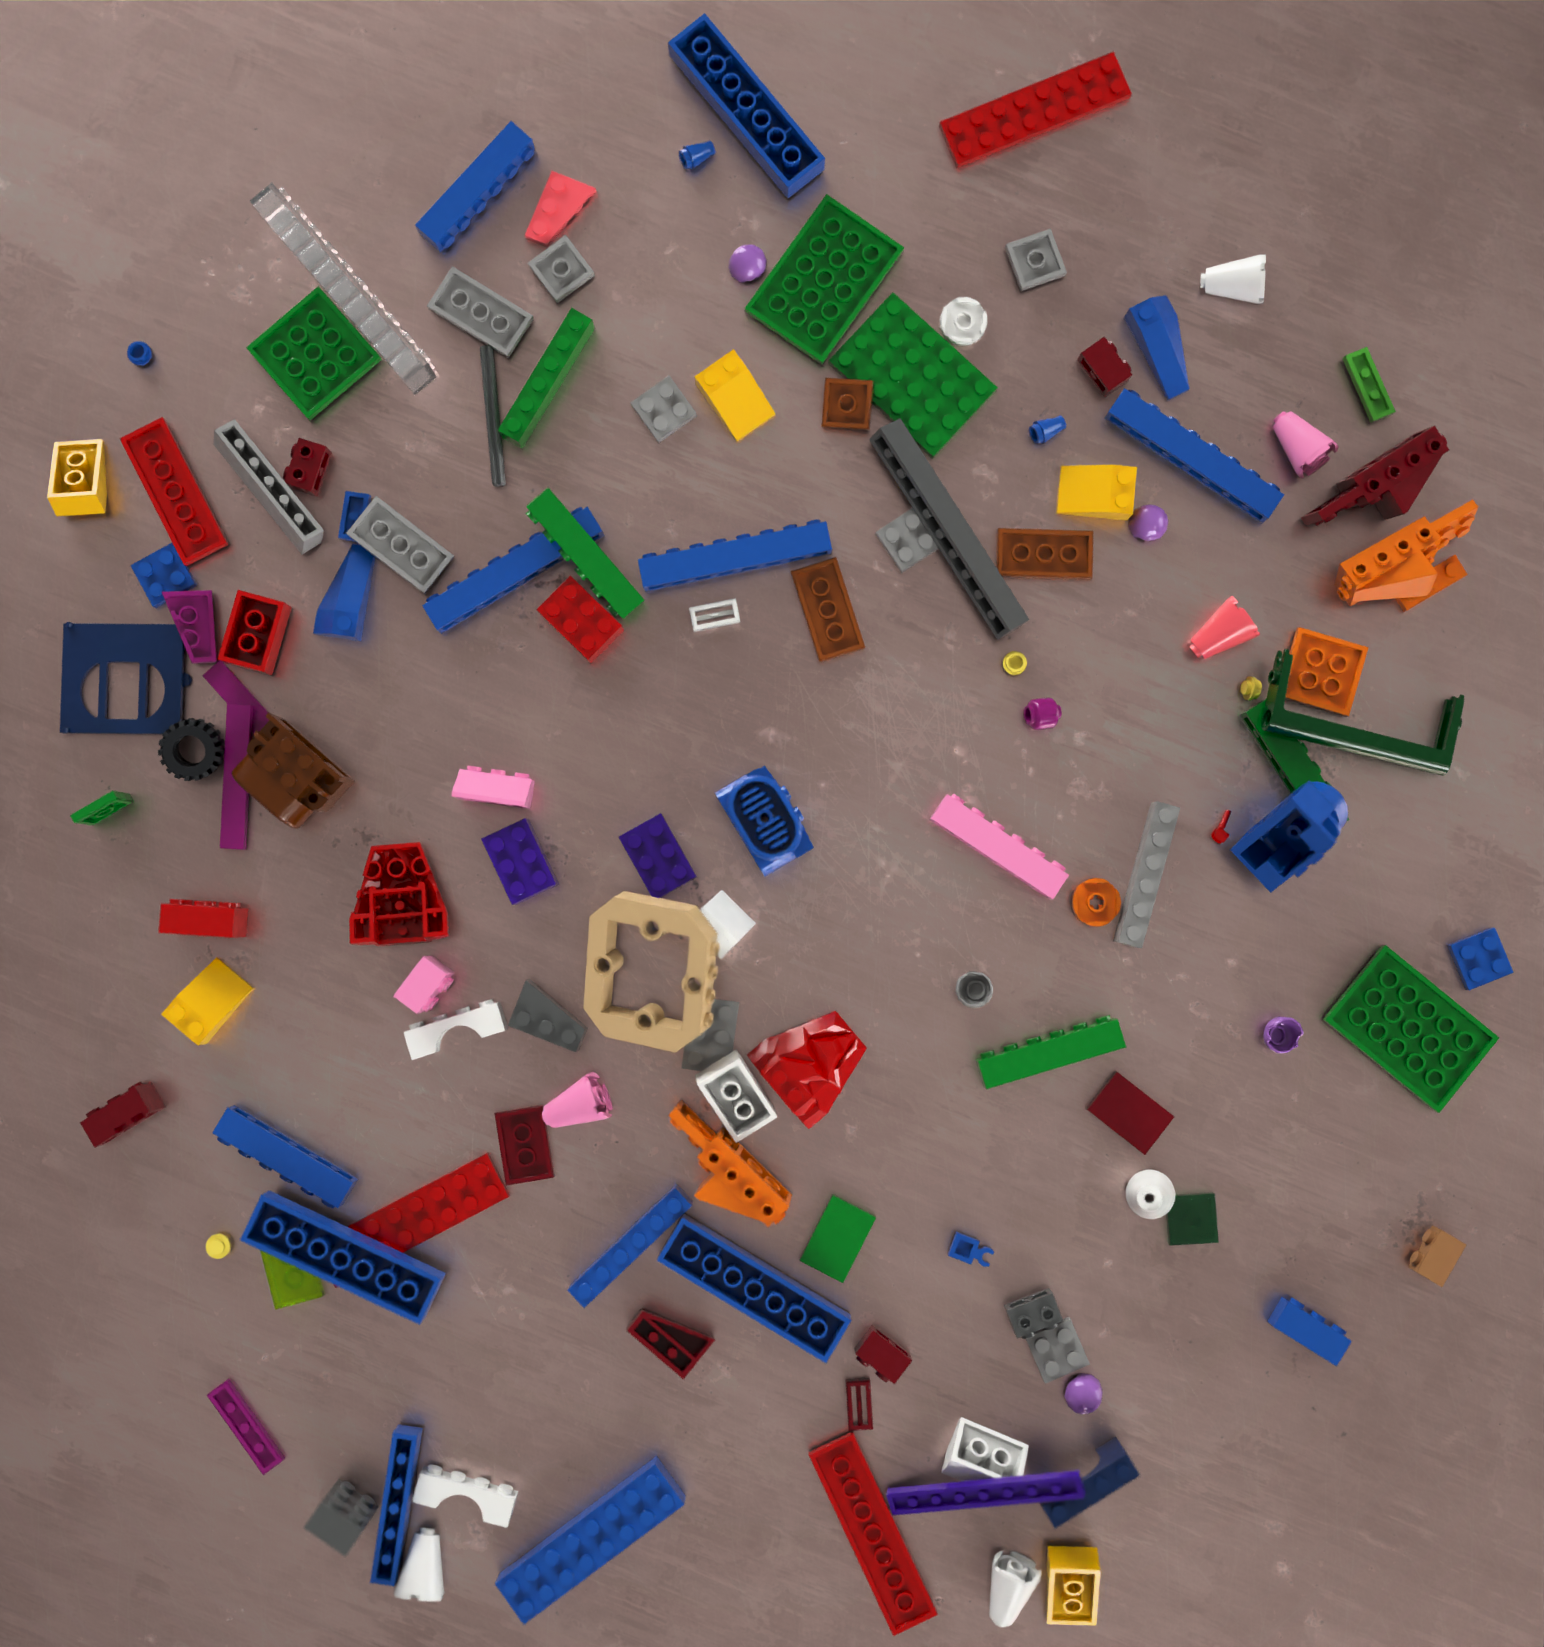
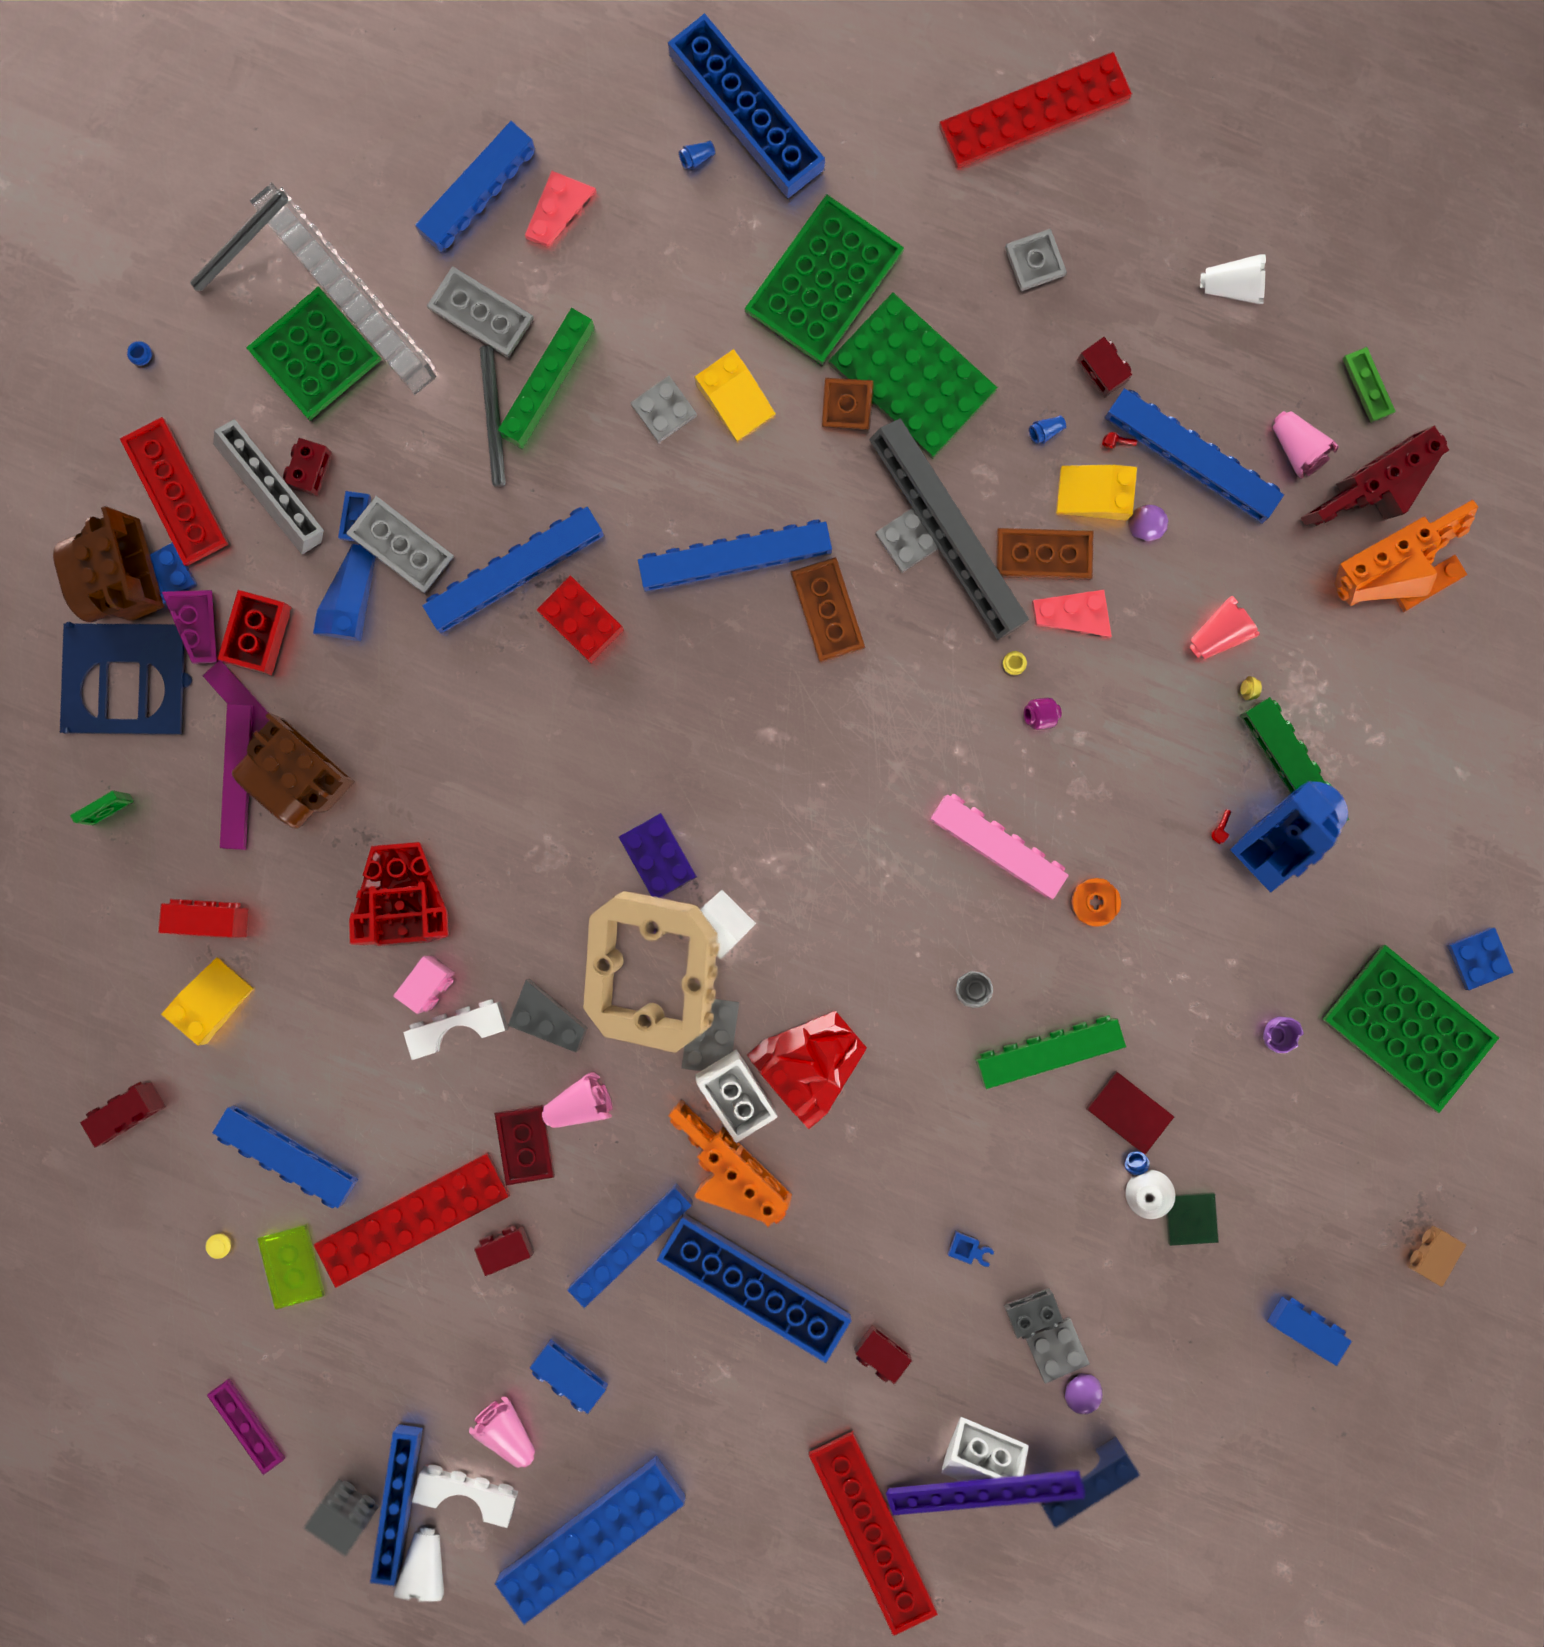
yellow slope [47,439,107,516] -> none
black tyre [158,718,225,781] -> none
blue brick [240,1190,446,1325] -> none
bright pink slope [451,766,535,809] -> none
dark purple brick [481,818,559,905] -> none
green brick [525,487,644,619] -> none
light grey plate [528,235,595,303] -> none
dark red wedge [626,1309,715,1380] -> none
white tile [689,598,741,632] -> none
blue brick [715,766,814,877] -> none
medium lavender hair [729,244,767,283] -> none
green tile [799,1194,876,1283] -> none
dark red tile [845,1378,873,1431] -> none
white tile [940,297,987,346] -> none
white cone [989,1551,1042,1627] -> none
yellow slope [1046,1546,1100,1626] -> none
light grey brick [1113,801,1180,948] -> none
blue wedge [1124,295,1190,401] -> none
dark green piece [1261,649,1464,776] -> none
orange plate [1285,627,1369,717] -> none
none -> reddish brown brick [53,506,164,622]
none -> dark grey axle [190,190,289,291]
none -> bright pink cone [469,1397,535,1468]
none -> dark red brick [474,1225,534,1277]
none -> blue brick [530,1339,608,1414]
none -> coral wing [1032,590,1112,638]
none -> red hand [1102,432,1137,449]
none -> blue plate [1125,1151,1150,1175]

